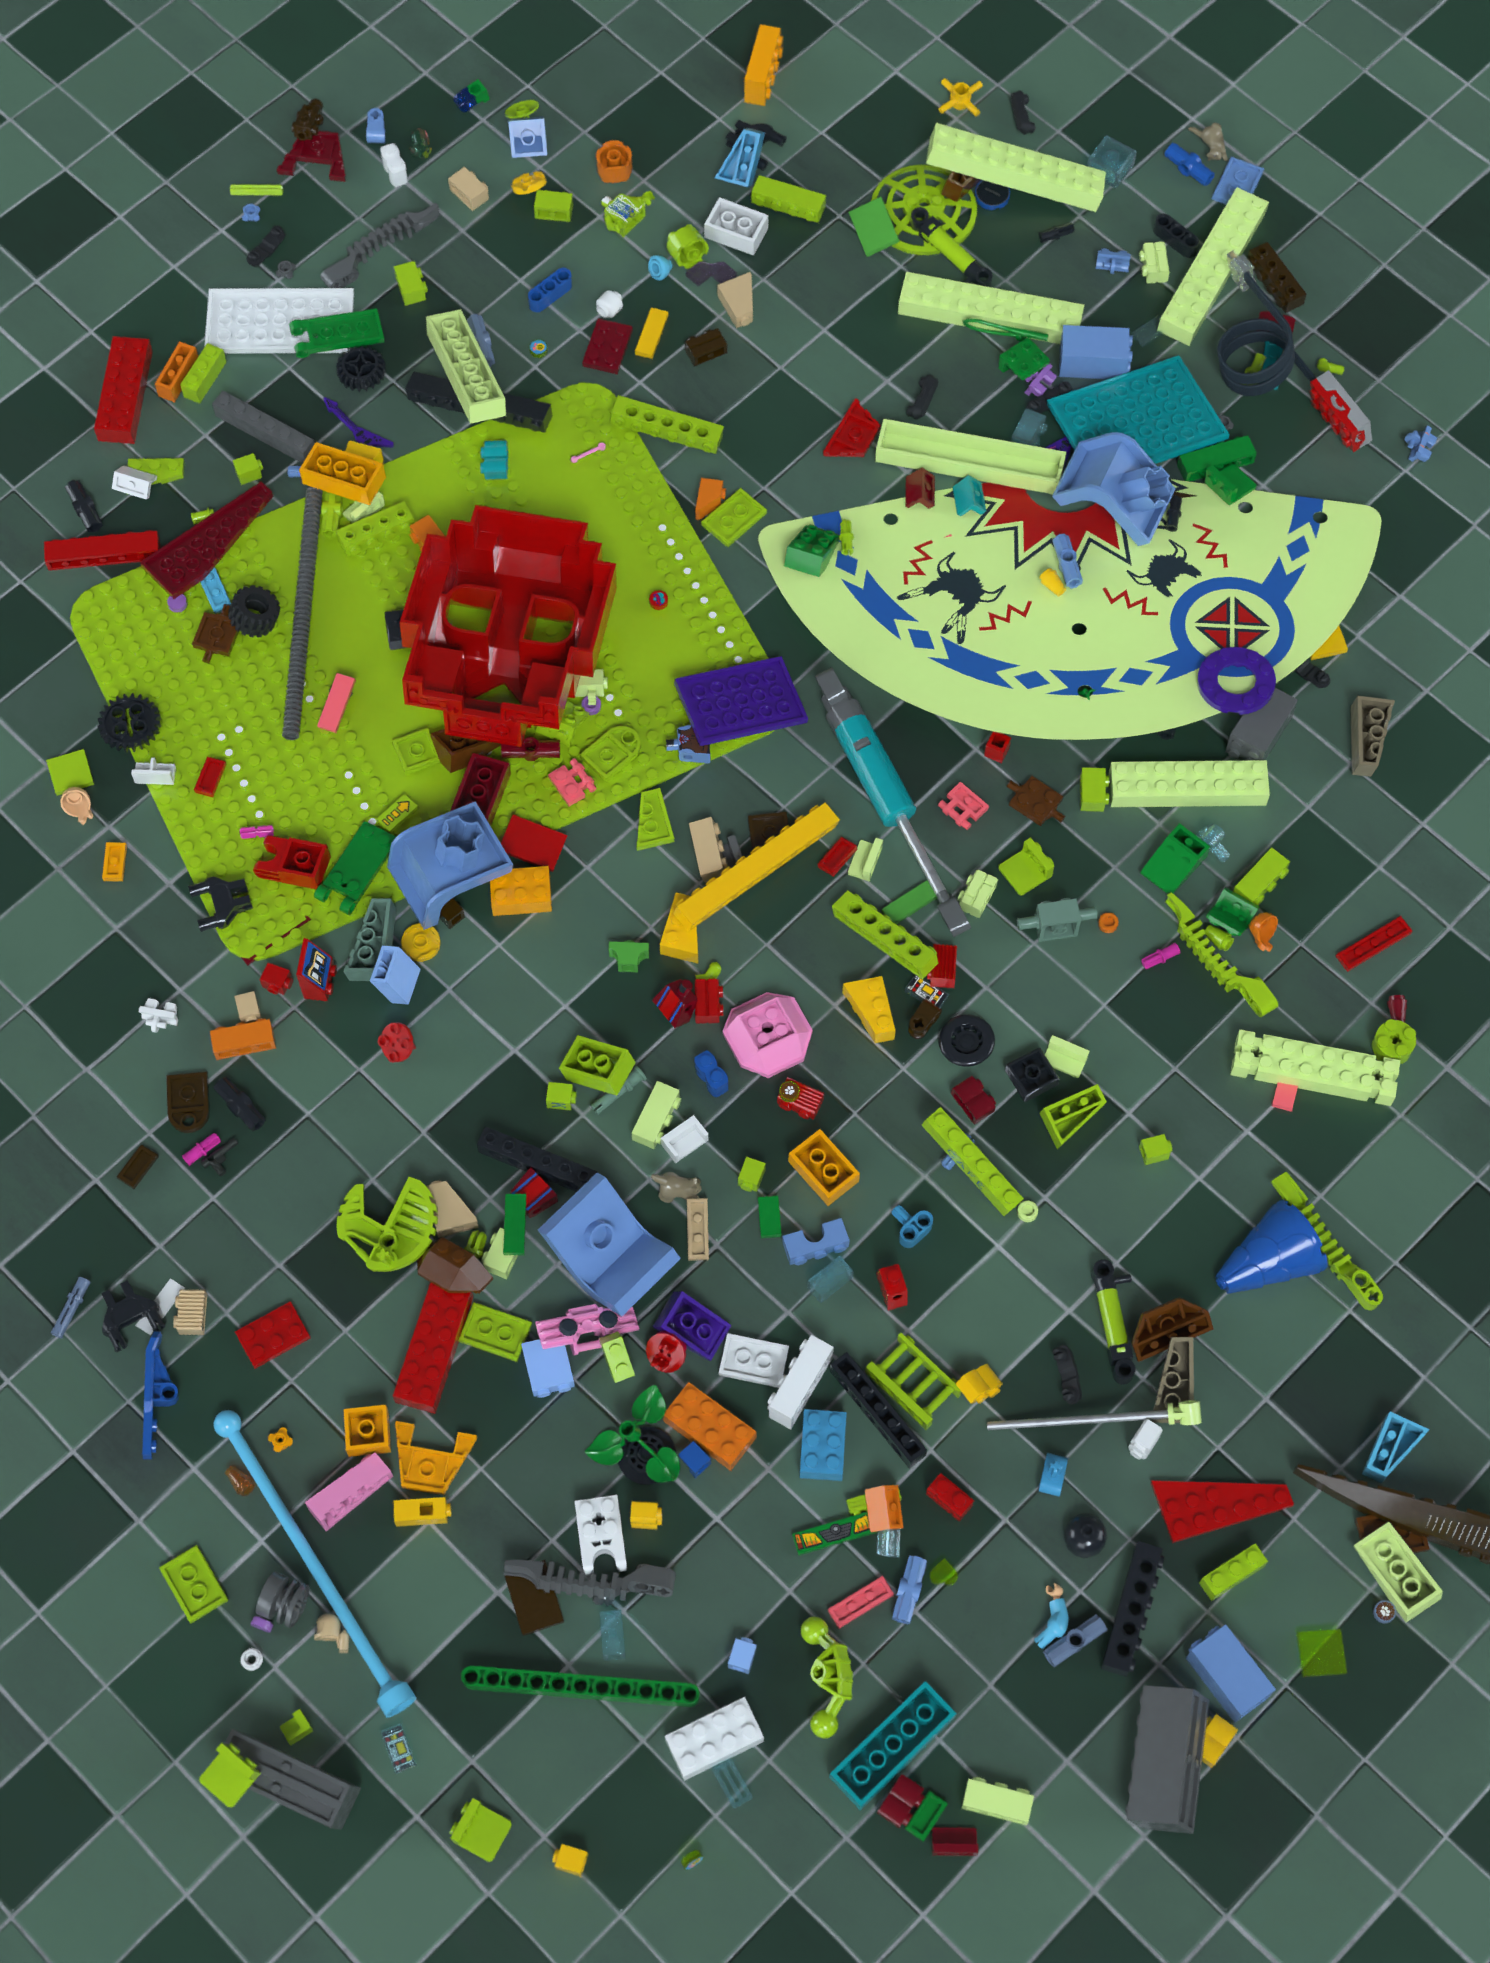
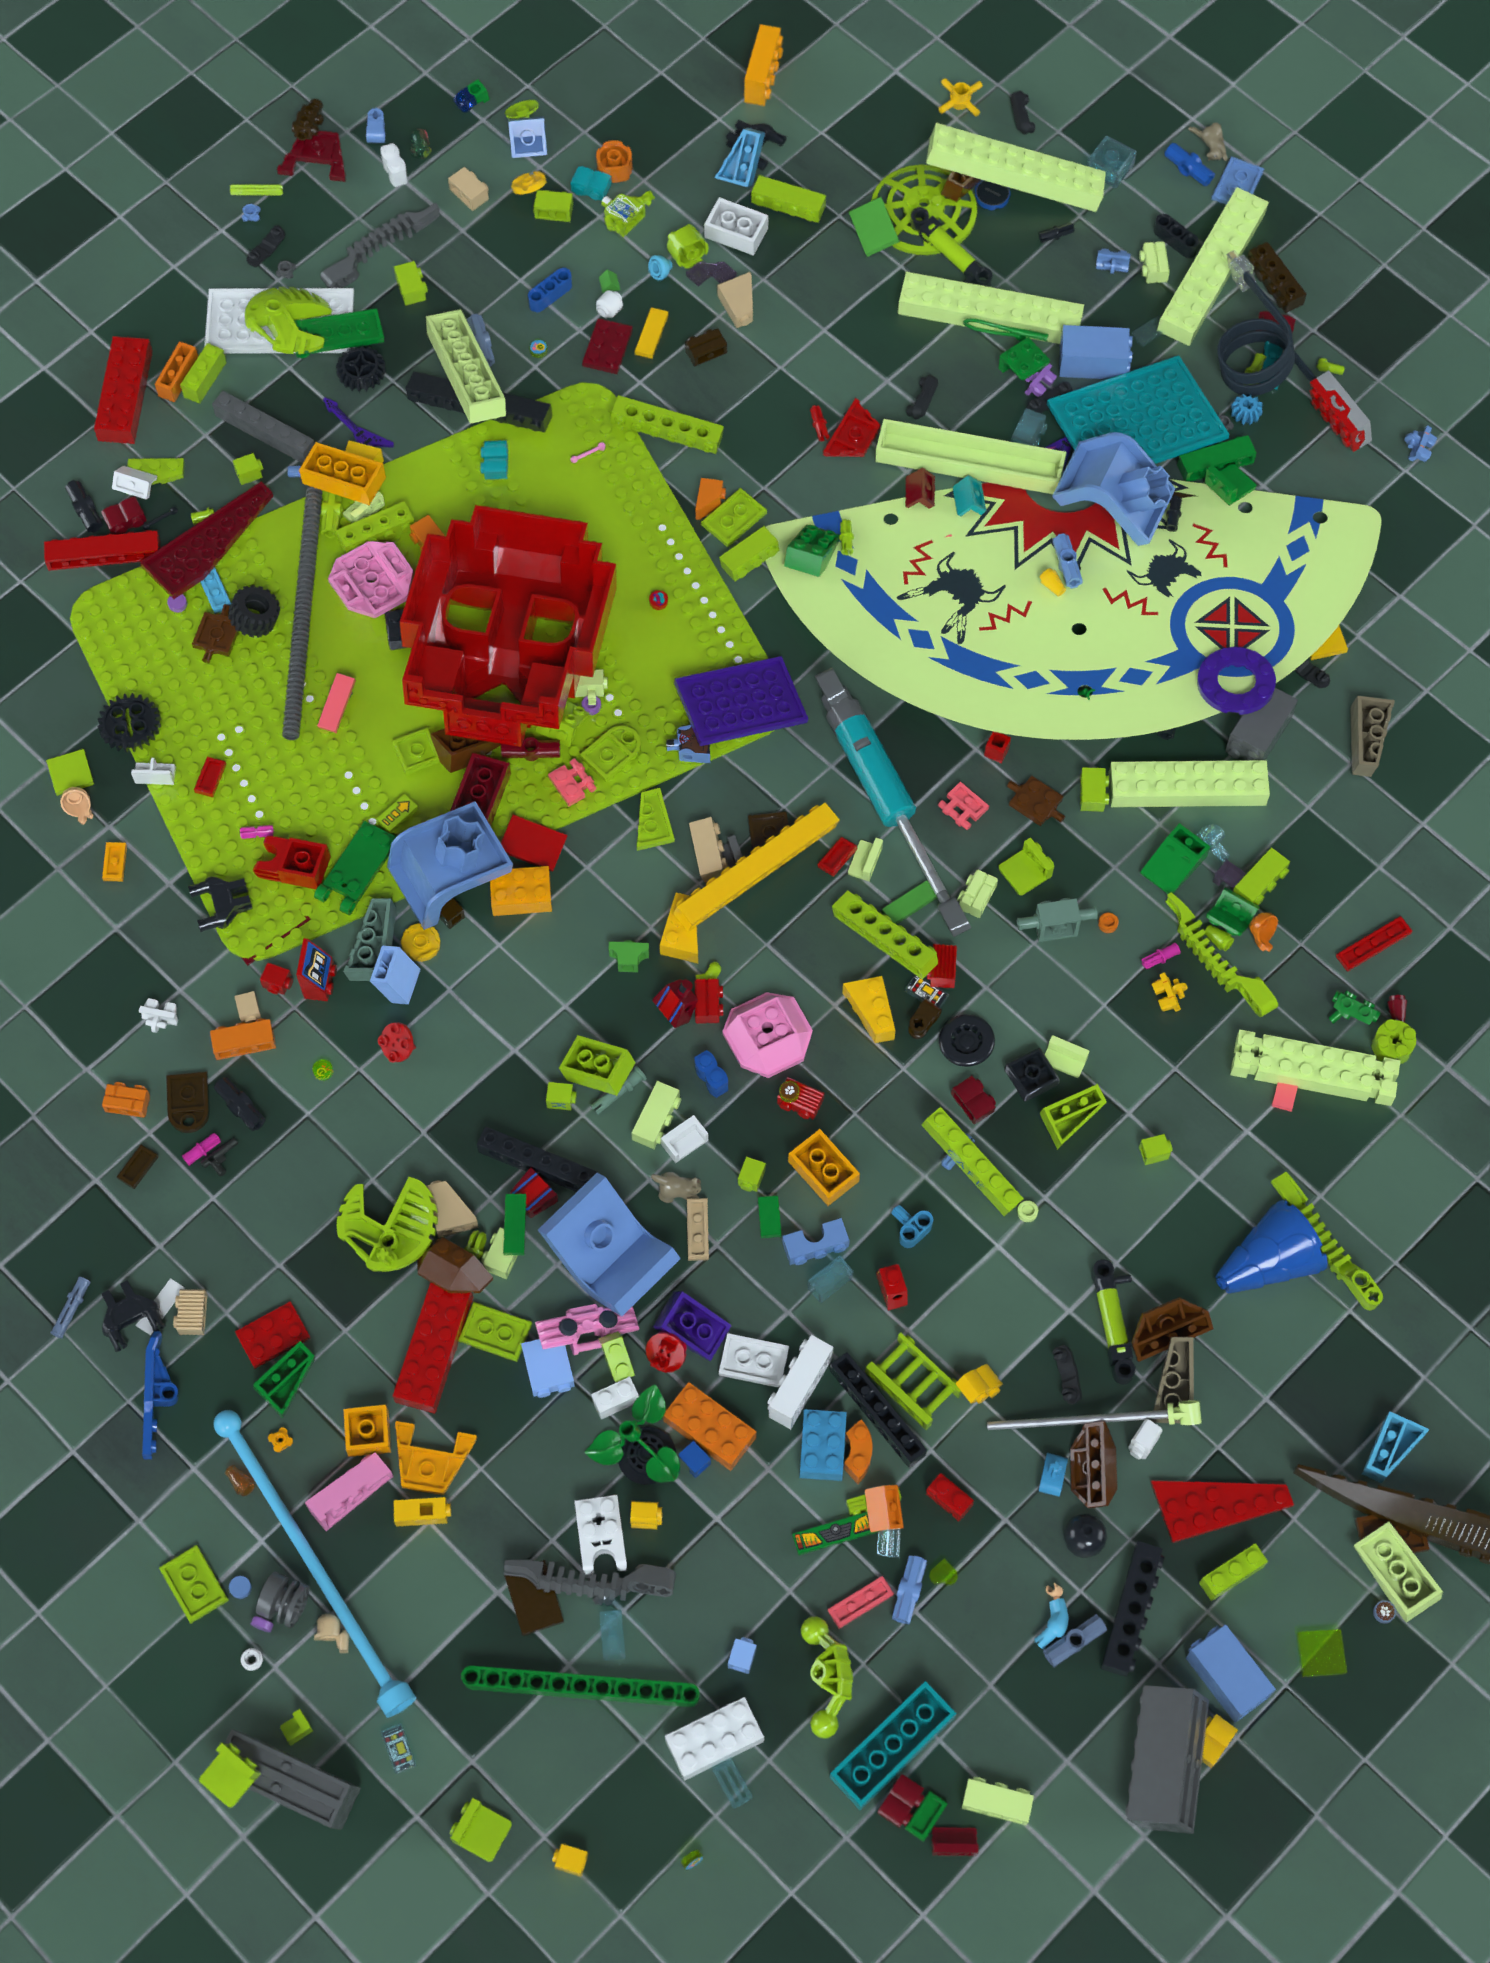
none -> dark red brick [101,497,147,535]
none -> orange brick [102,1082,150,1118]
none -> black hinge [142,507,178,530]
none -> medium blue tile [229,1576,252,1599]
none -> lime piece [244,287,332,354]
none -> green wedge [253,1341,315,1419]
none -> clear neon green tile [312,1059,333,1081]
none -> bright pink piece [328,541,414,618]
none -> teal brick [570,166,612,200]
none -> white brick [591,1377,639,1420]
none -> bright green slope [599,269,620,293]
none -> lime brick [719,526,780,581]
none -> red axle [810,405,830,442]
none -> orange brick [844,1419,872,1484]
none -> reddish brown wedge [1070,1421,1117,1509]
none -> yellow hips [1152,973,1188,1012]
none -> clear purple panel [1213,860,1246,888]
none -> dark azure gear [1231,394,1263,425]
none -> green brick [1329,990,1381,1025]

